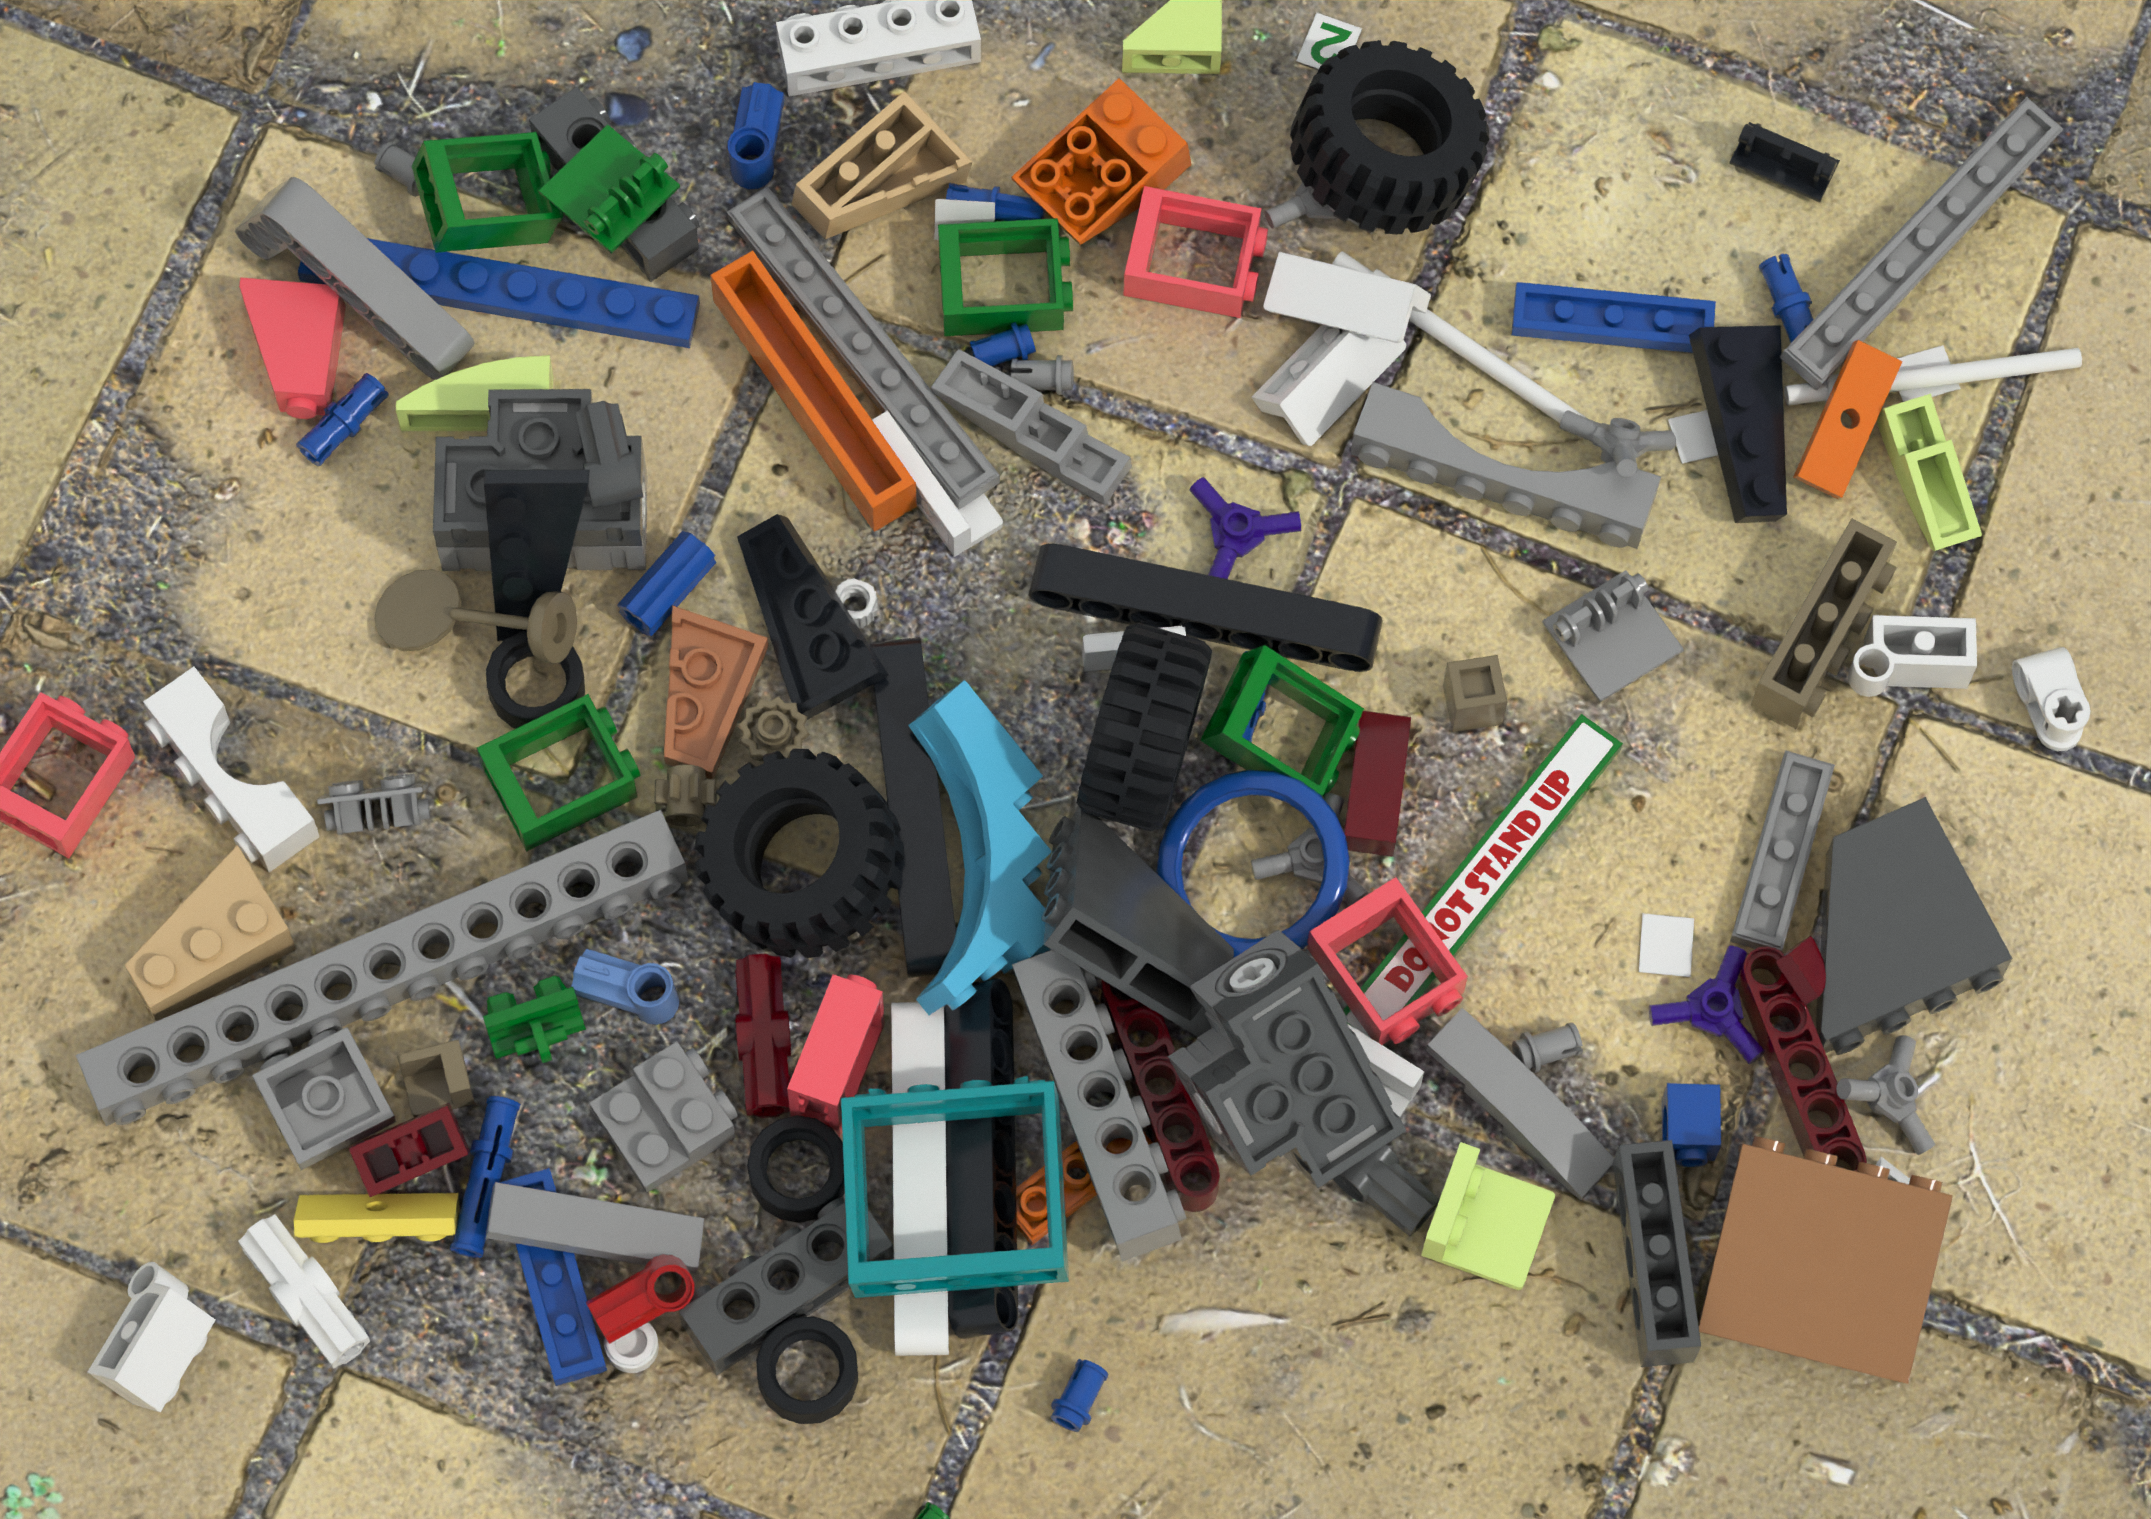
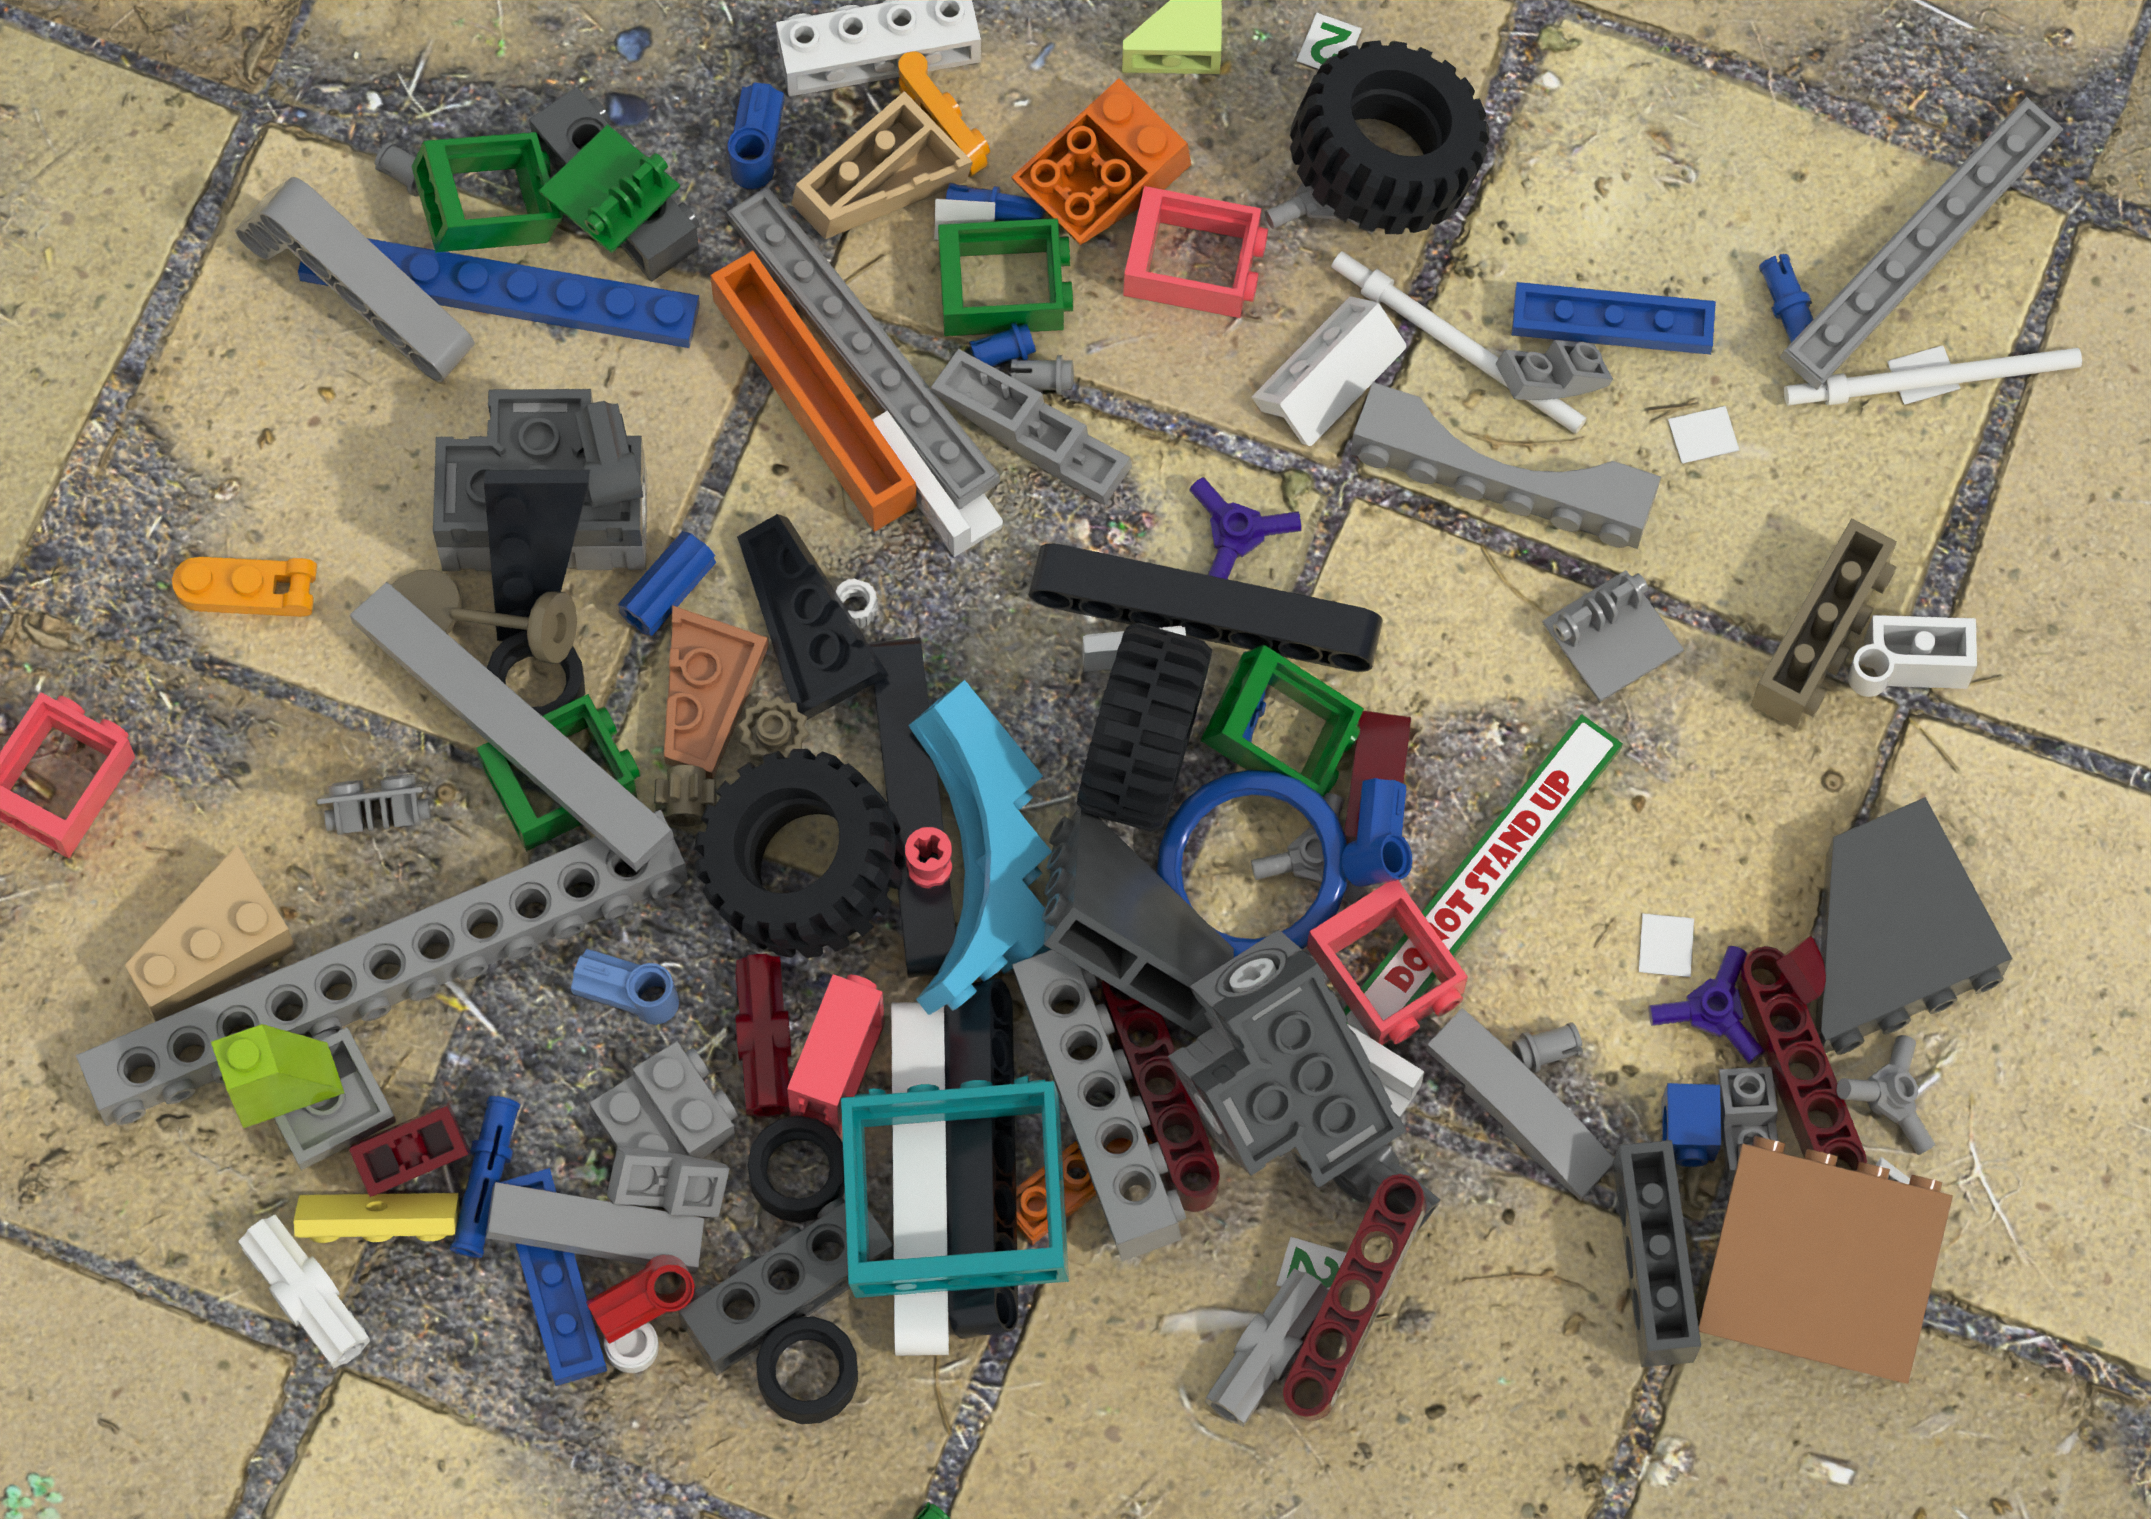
white hinge [87,1262,215,1412] -> none
white arch [143,667,320,872] -> none
coral slope [239,277,346,419] -> none
blue pin [296,373,389,467] -> none
yellowish green slope [396,355,554,431] -> none
dark tan panel [397,1039,475,1117] -> none
green hips [482,975,586,1064] -> none
blue pin [1051,1359,1108,1432] -> none
white panel [1263,252,1431,343] -> none
yellowish green bracket [1421,1142,1555,1290] -> none
dark tan panel [1443,655,1507,732] -> none
light grey piece [1560,410,1676,477] -> none
black wing [1689,325,1787,523] -> none
black hinge [1729,122,1840,202] -> none
light grey tile [1730,750,1835,952] -> none
orange tile [1793,340,1903,499] -> none
yellowish green slope [1877,393,1982,551] -> none
white piece [2012,647,2091,751] -> none
none -> light orange plate [172,557,317,617]
none -> lime slope [211,1024,345,1128]
none -> light grey tile [350,582,674,872]
none -> light grey slope [607,1147,730,1217]
none -> light orange plate [898,51,990,177]
none -> coral bush [905,827,952,888]
none -> light grey piece [1205,1268,1329,1427]
none -> white sticker [1276,1237,1347,1290]
none -> dark red beam [1283,1174,1427,1421]
none -> blue piece [1342,778,1412,887]
none -> light grey slope [1495,340,1613,400]
none -> light grey slope [1718,1067,1778,1181]

